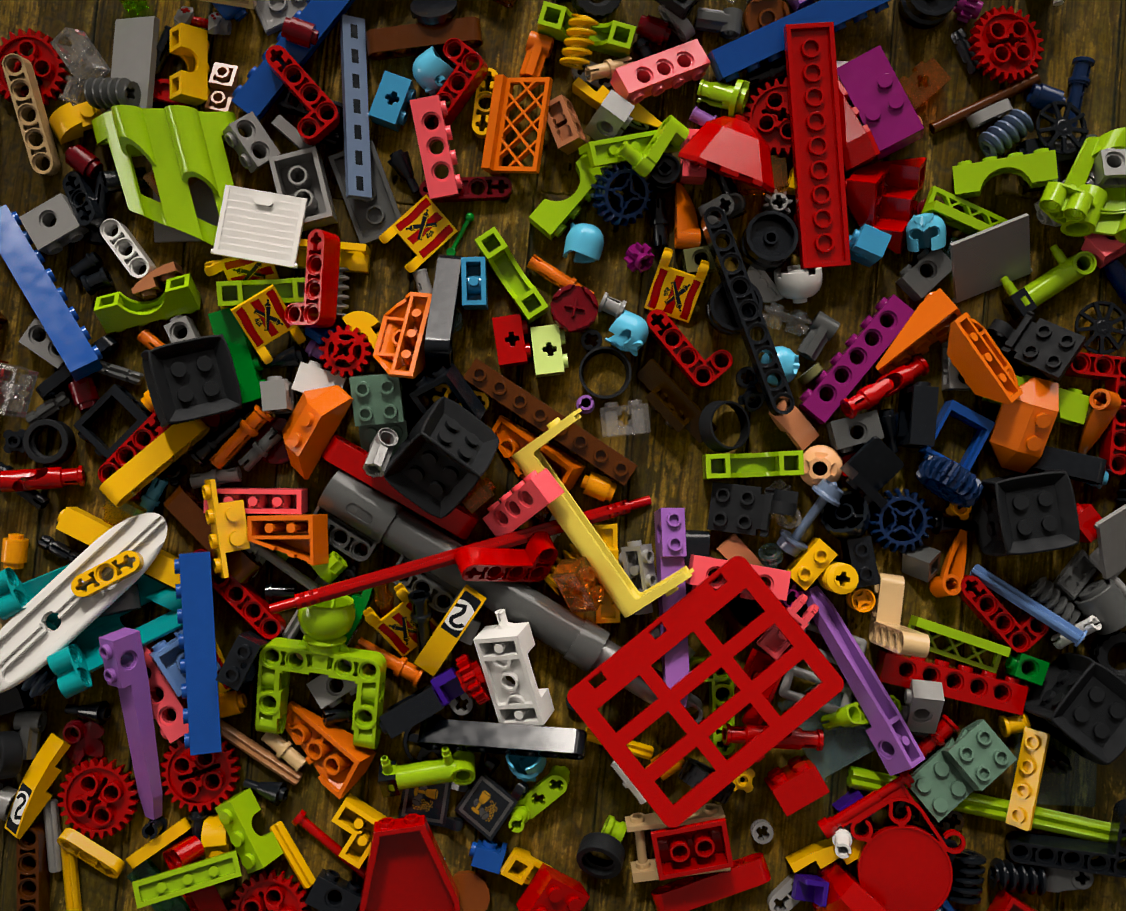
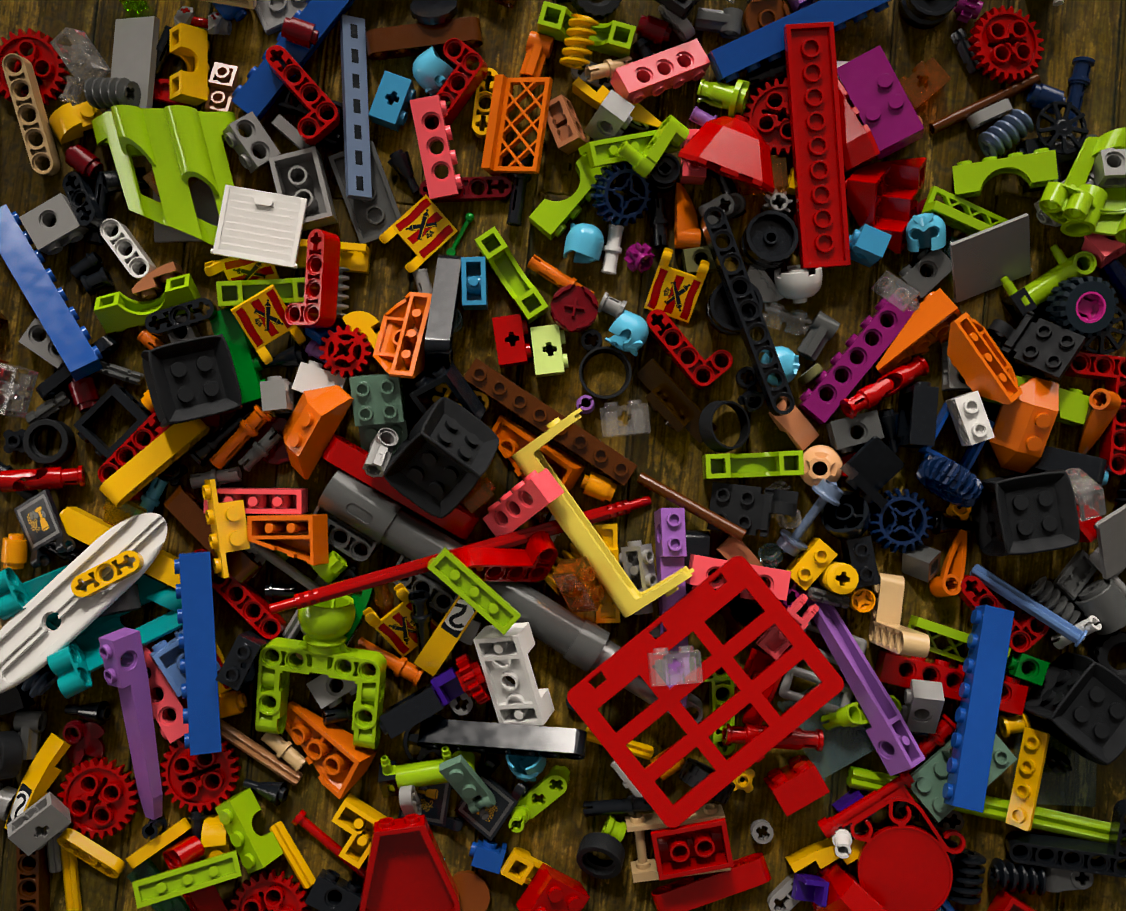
none -> light grey brick [7,792,72,856]
none -> black flag [14,489,76,568]
none -> black beam [145,298,217,336]
none -> light grey beam [399,785,422,817]
none -> lime fence [427,547,521,635]
none -> sand green plate [439,755,496,814]
none -> black pin [506,151,534,227]
none -> black pin [583,795,655,817]
none -> white pin [601,224,624,275]
none -> reddish brown piece [637,472,747,542]
none -> clear brick [647,645,703,687]
none -> dark grey axle [807,587,850,609]
none -> clear hinge [871,271,920,312]
none -> blue brick [942,605,1015,813]
none -> white brick [946,391,995,446]
none -> black wheel [1046,276,1119,338]
none -> clear brick [1065,468,1106,521]

